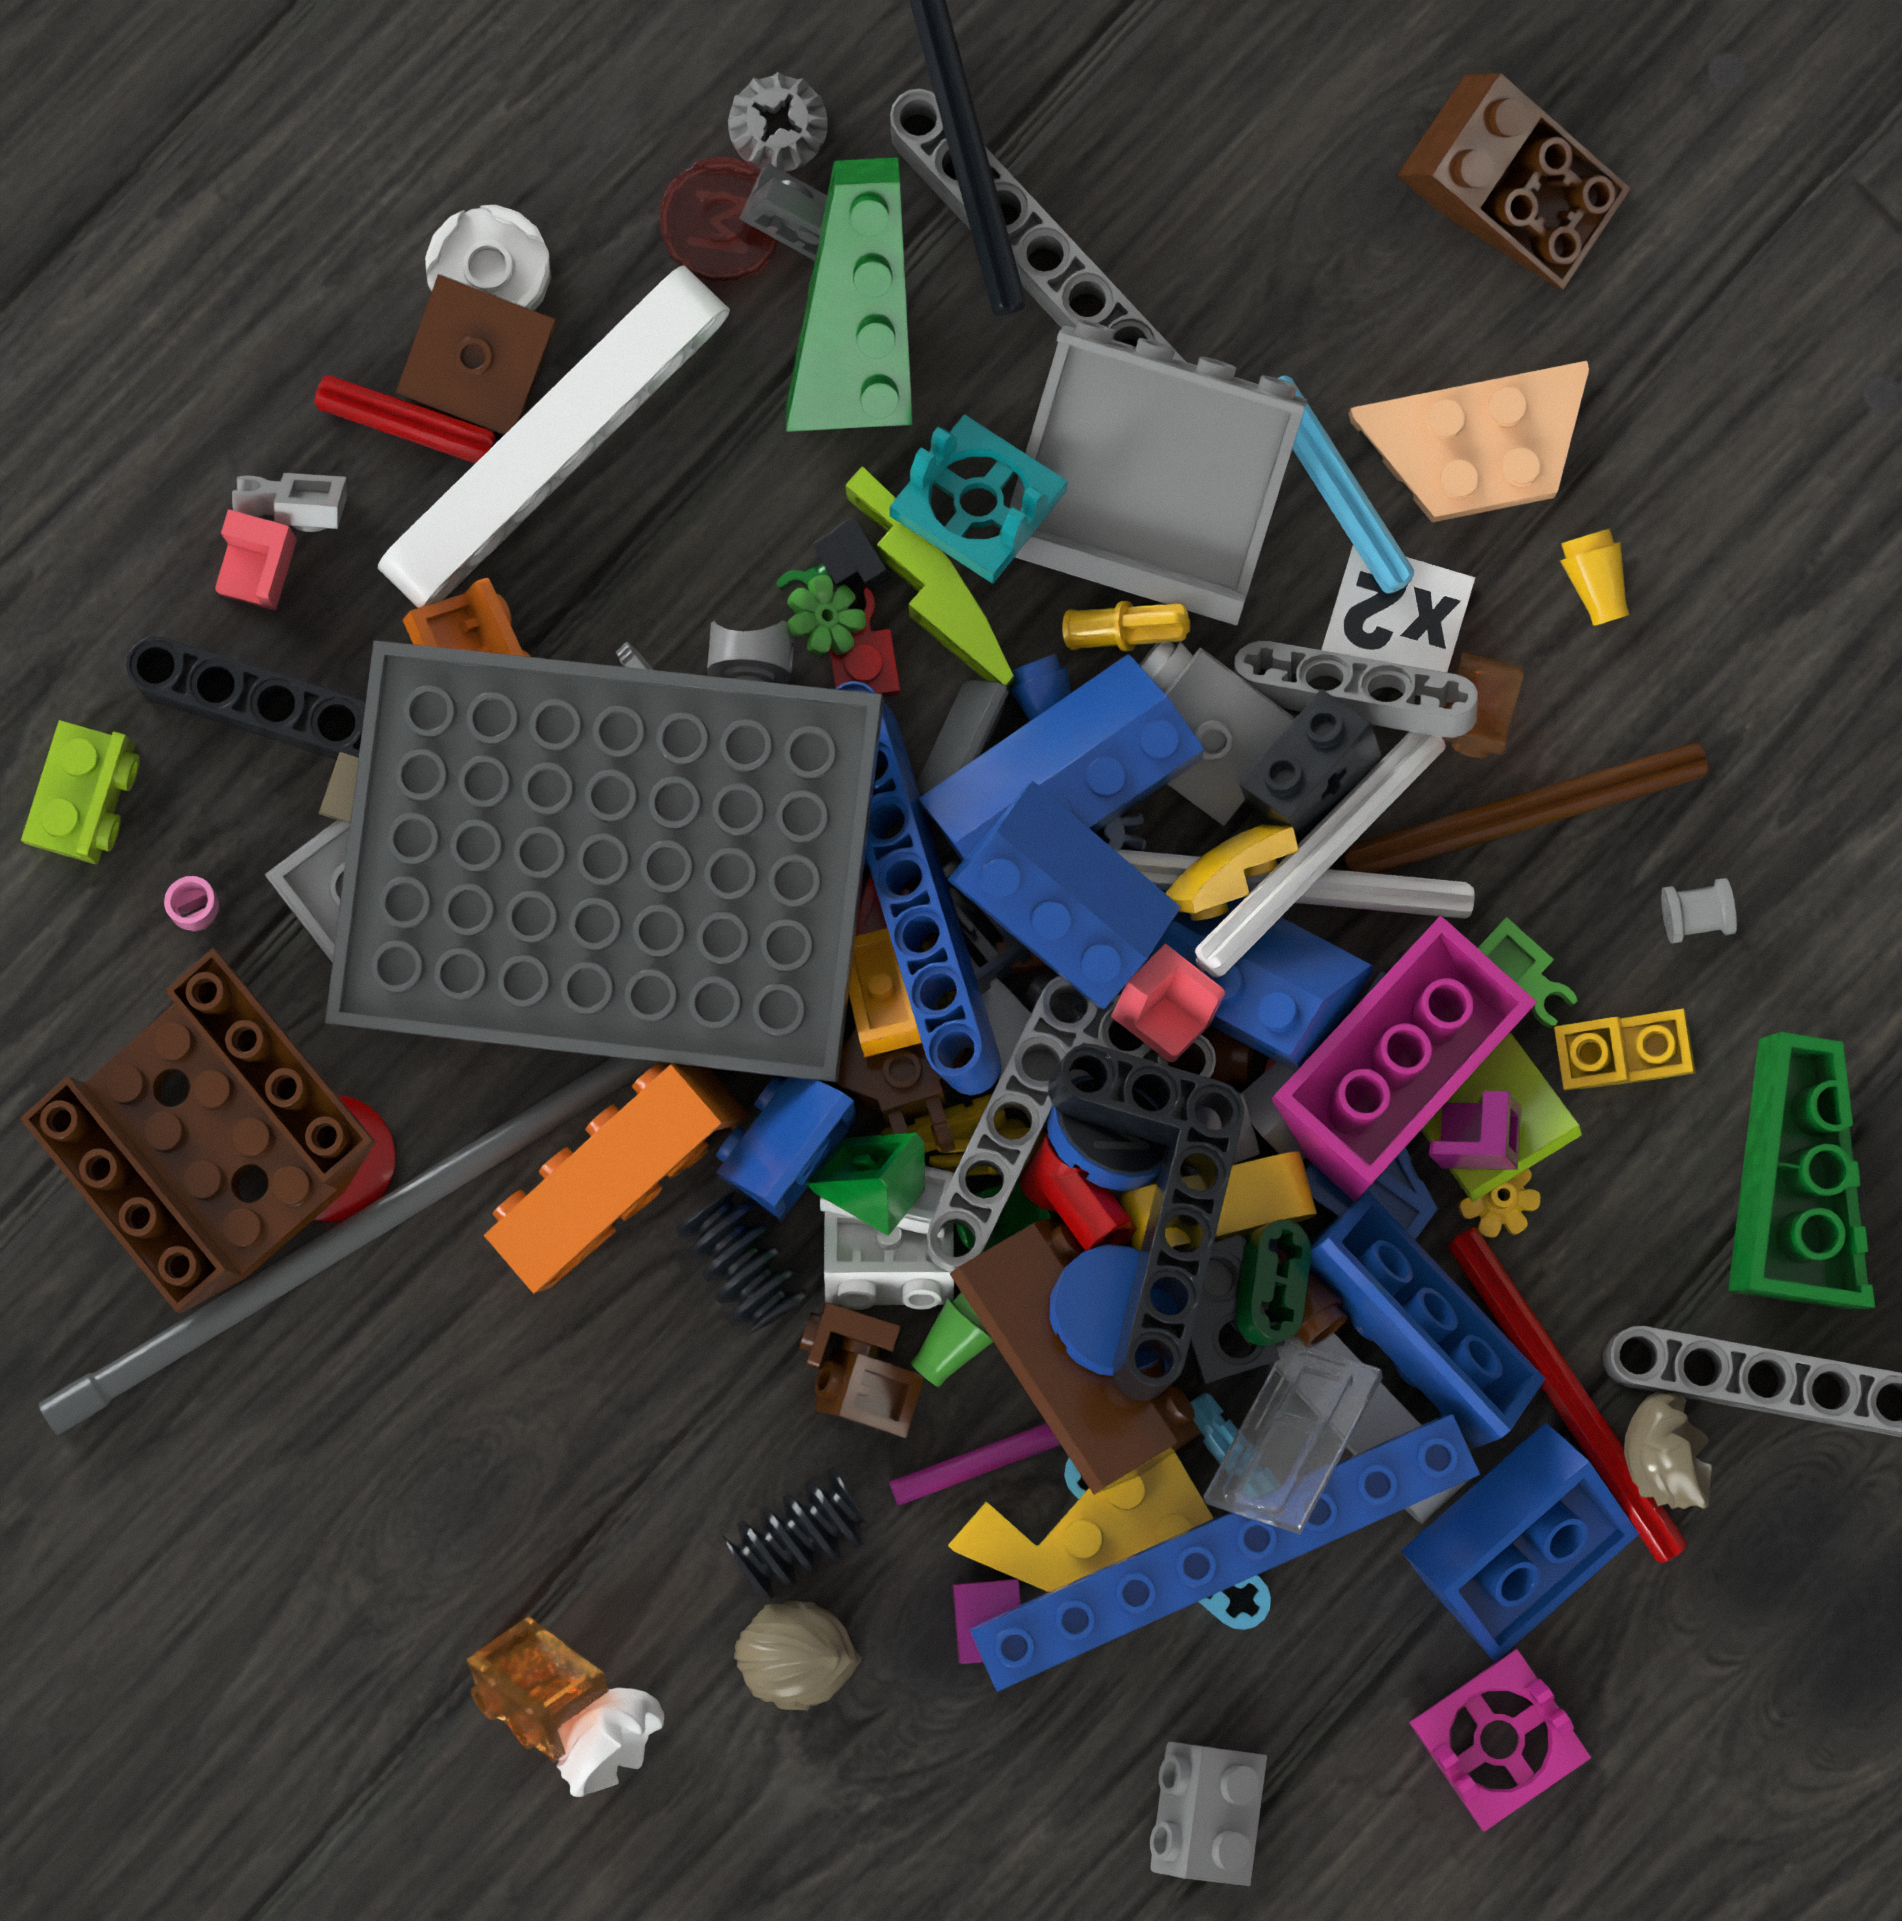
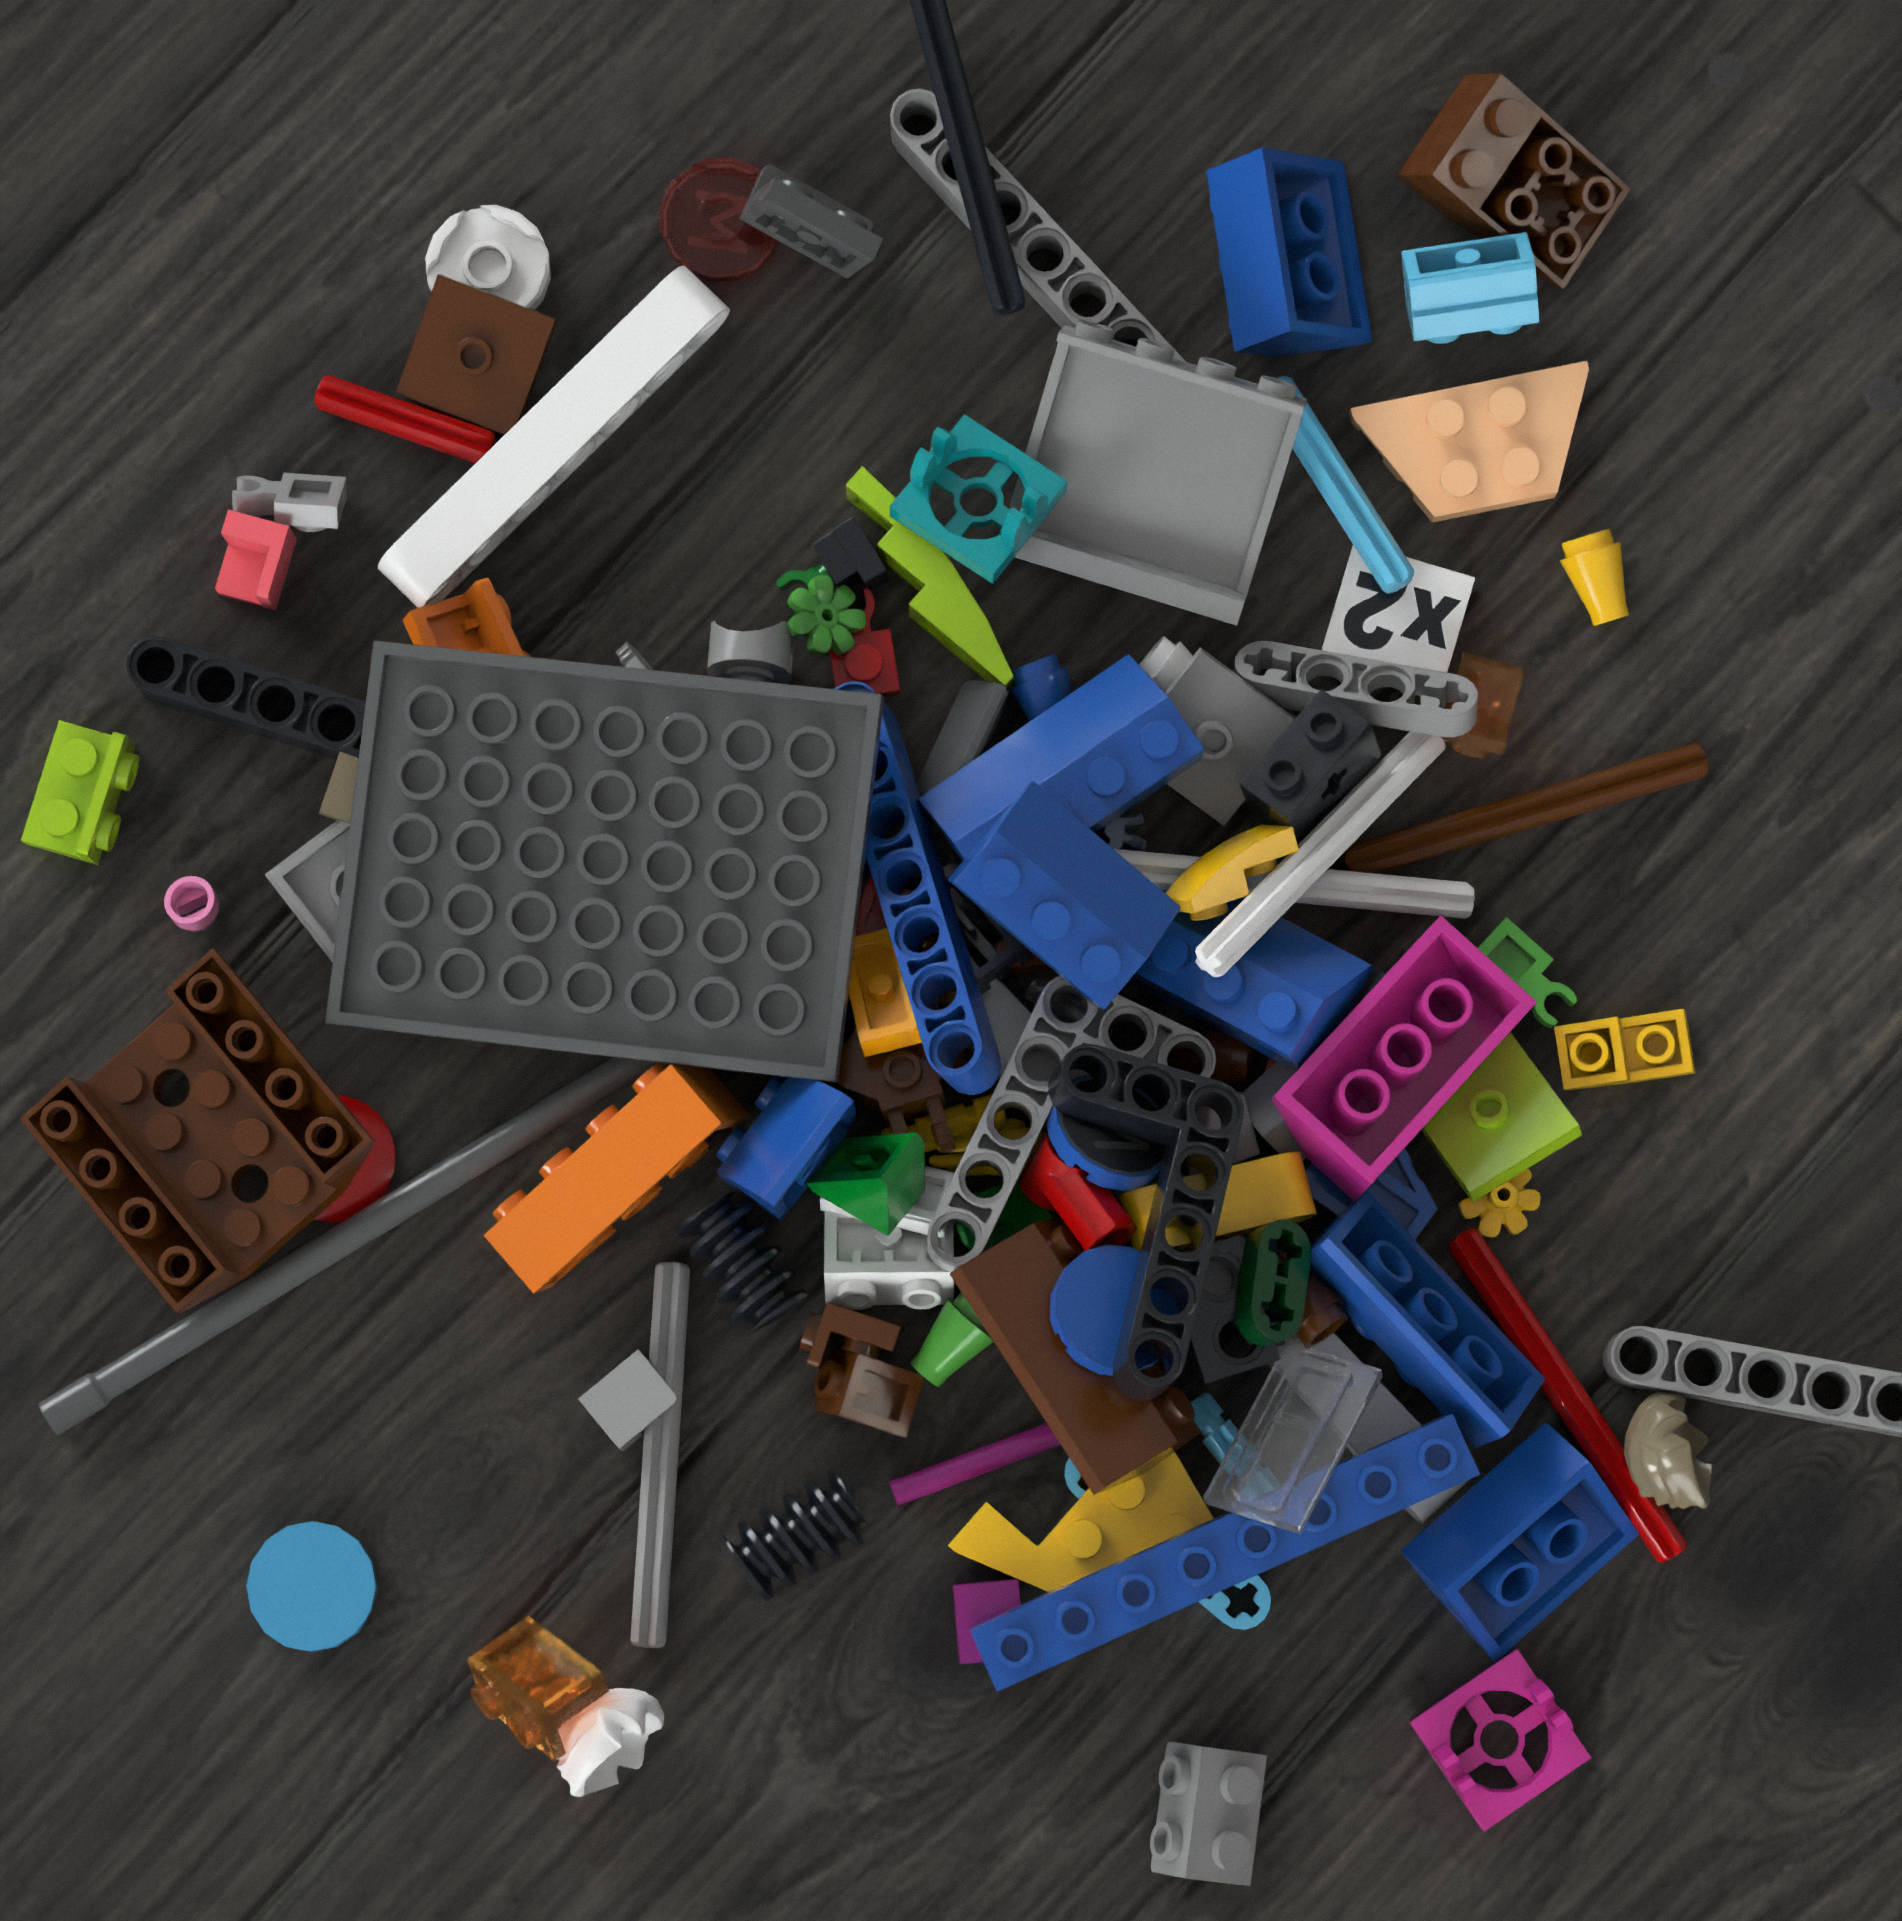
light grey gear [728,71,828,172] -> none
dark tan hair [733,1600,862,1711] -> none
wedge [786,157,913,432] -> none
yellow axle [1062,601,1191,652] -> none
coral panel [1111,943,1225,1062] -> none
magenta panel [1429,1091,1521,1170] -> none
light grey bush [1661,878,1737,944] -> none
green wedge [1728,1032,1875,1311] -> none
none -> dark azure tile [246,1521,379,1652]
none -> light grey panel [578,1349,677,1452]
none -> light grey axle [630,1262,690,1648]
none -> blue slope [1206,148,1372,357]
none -> medium azure brick [1401,232,1539,344]

